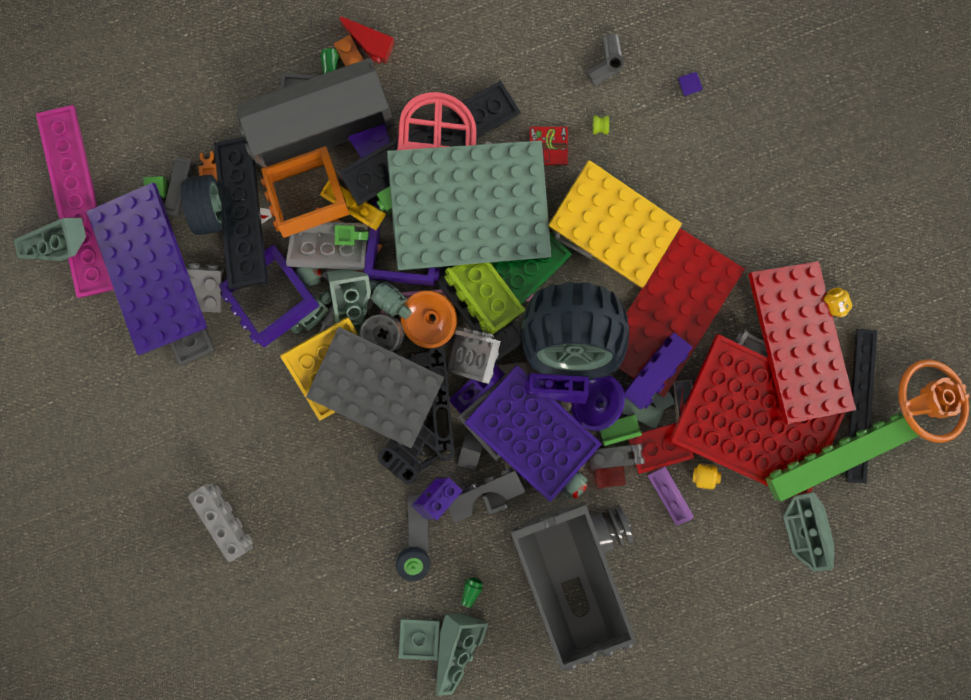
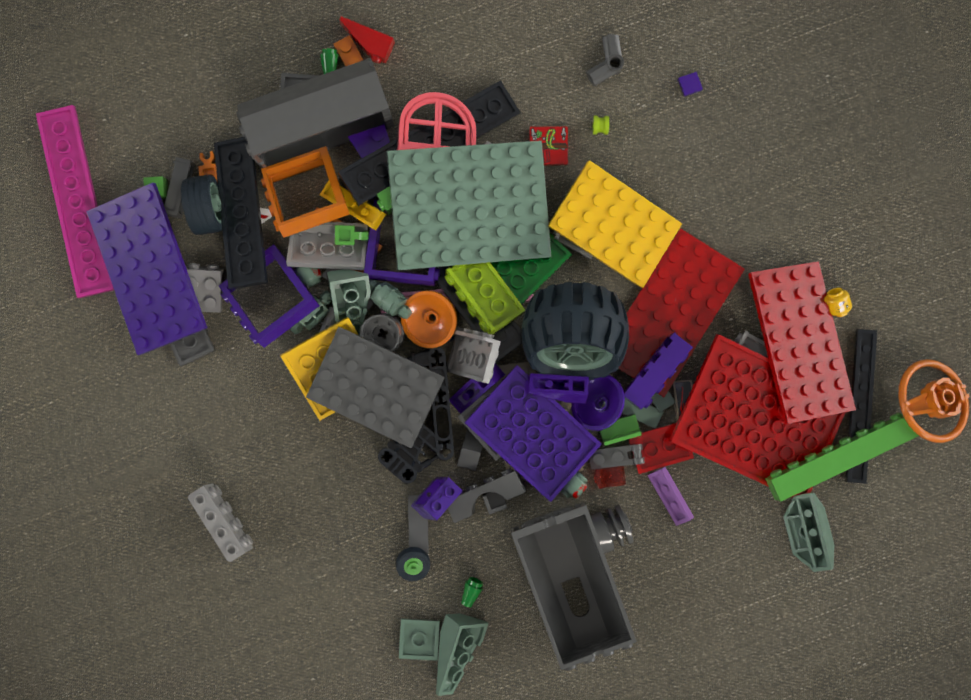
sand green wedge [14,218,86,261] -> none
yellow head [693,463,721,490] -> none

